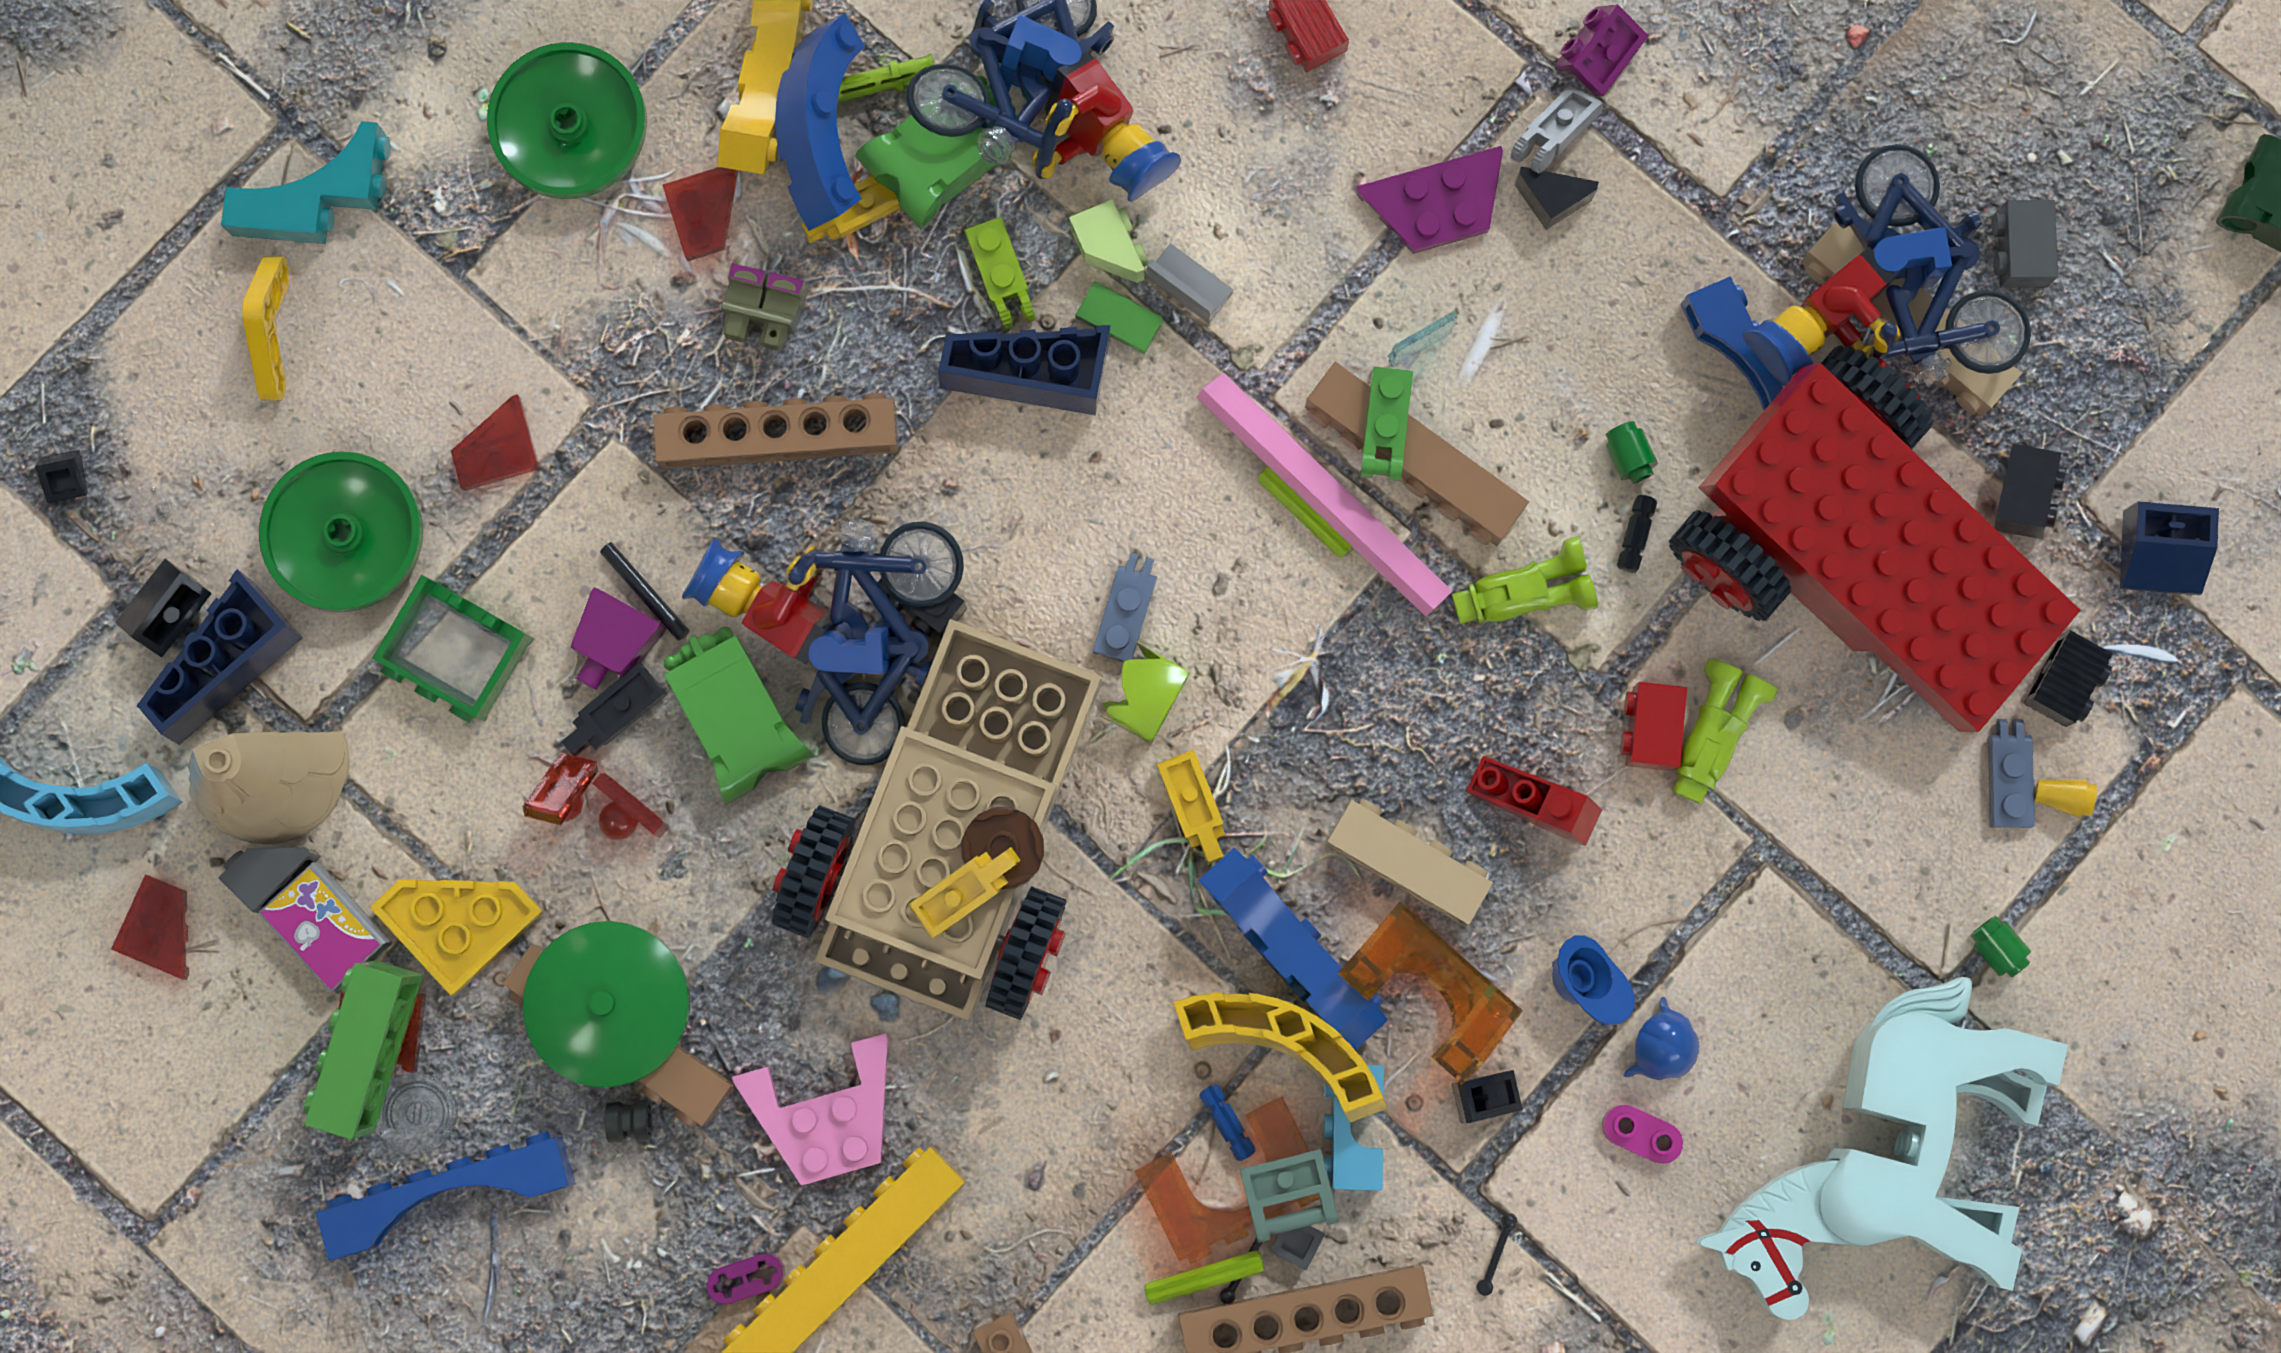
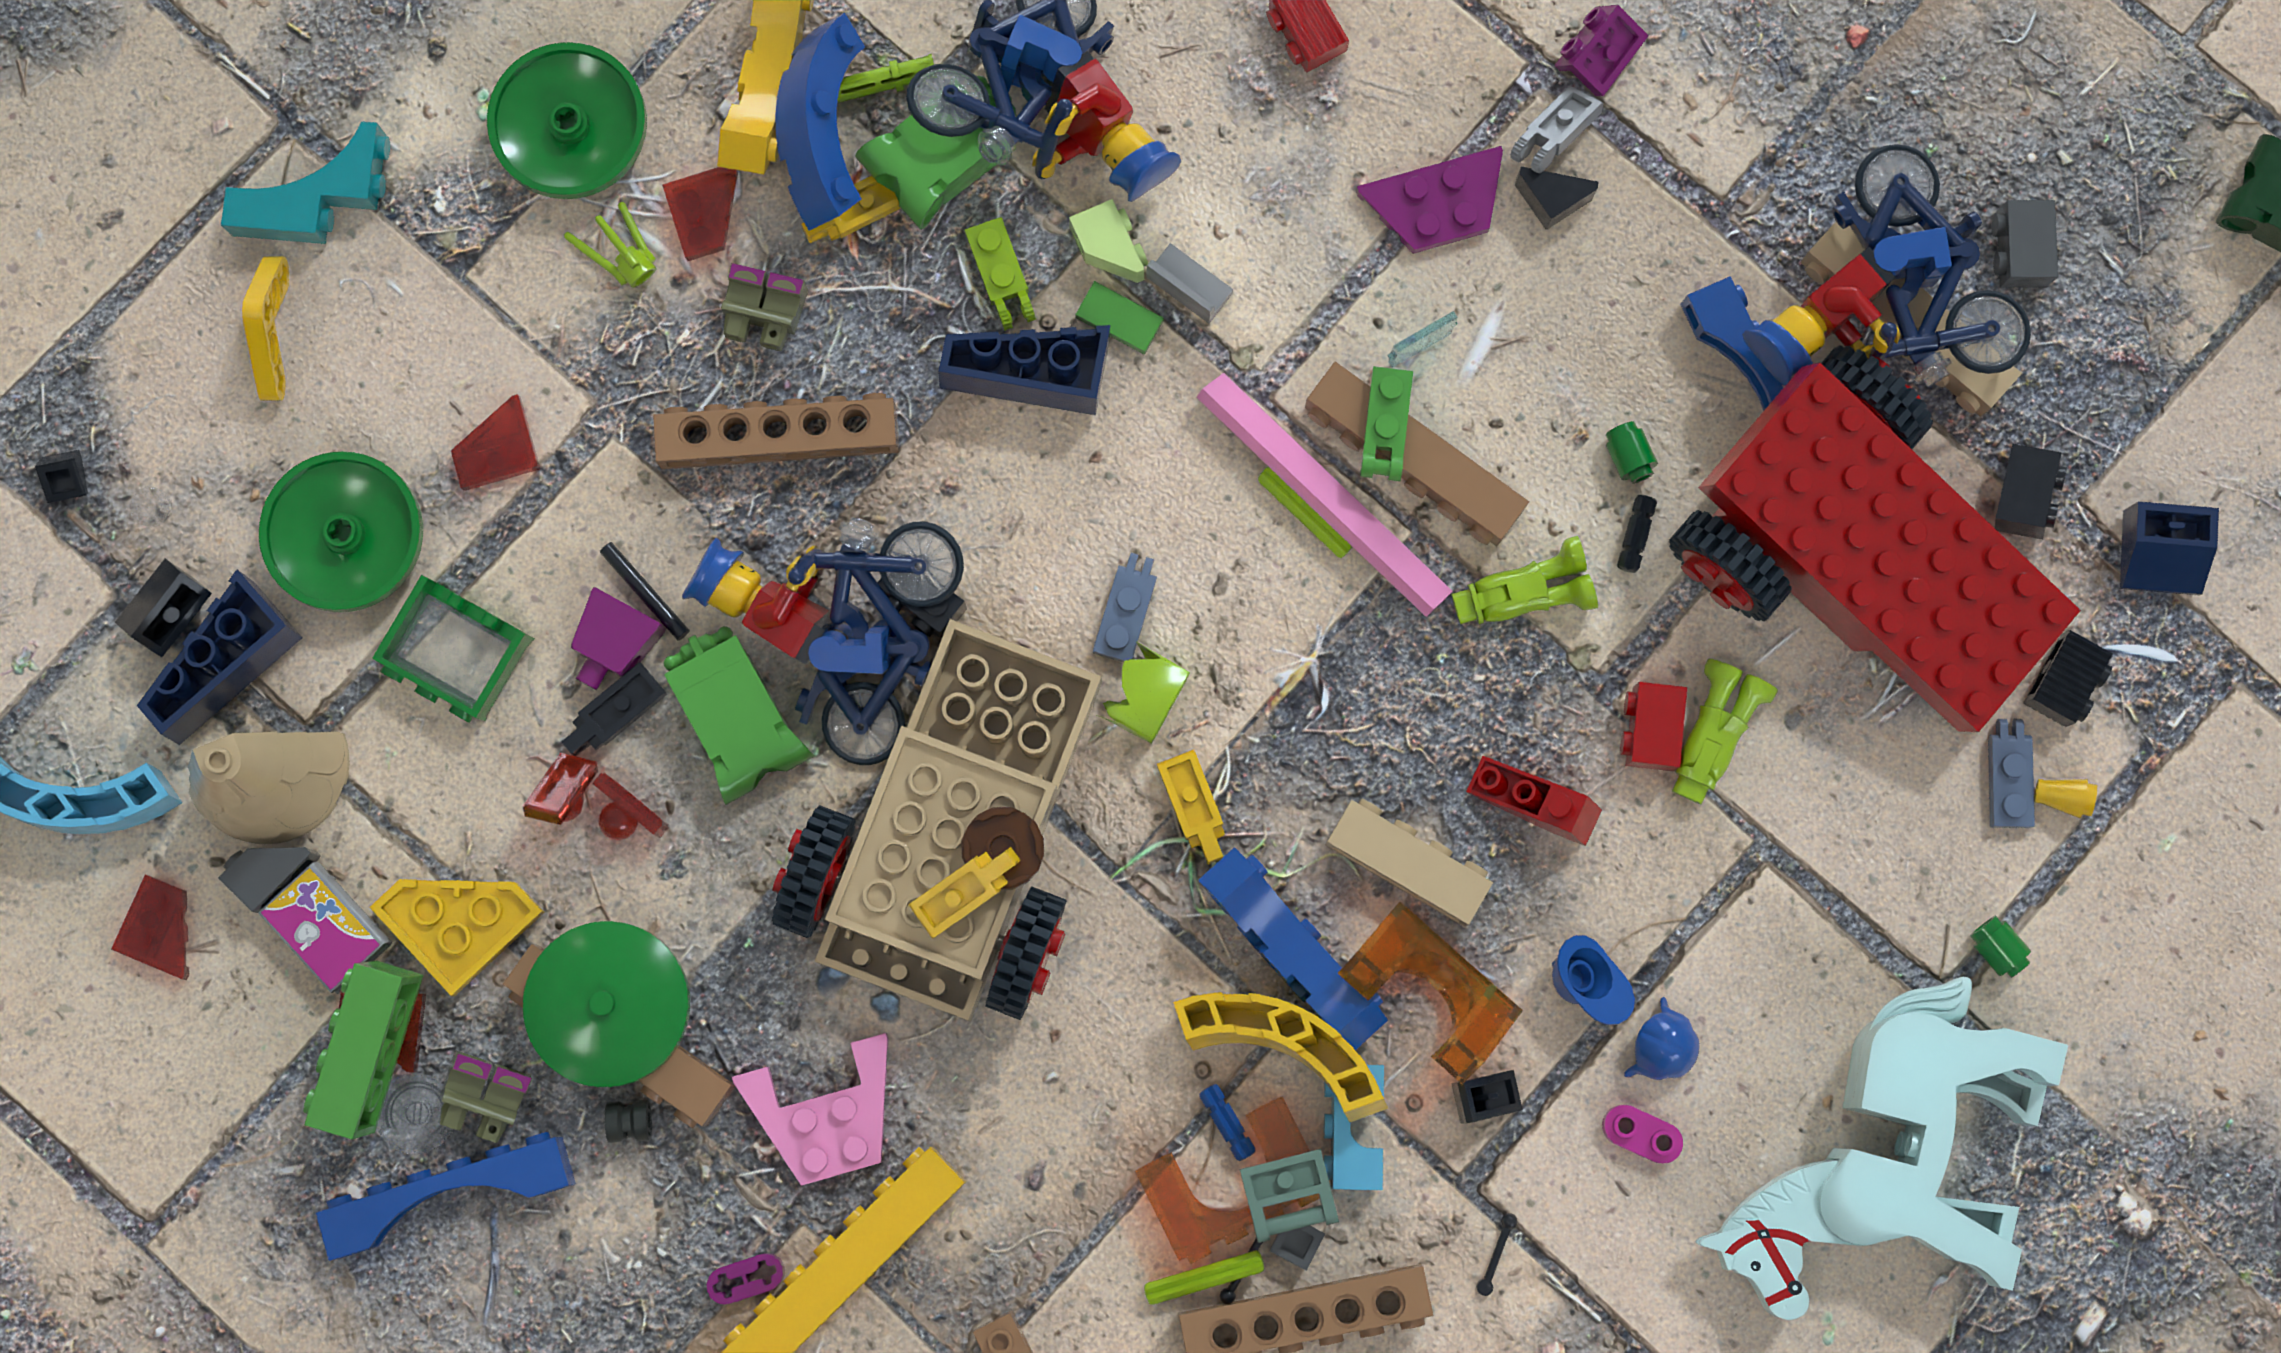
none -> olive hips [439,1050,532,1143]
none -> lime plant [564,202,656,288]

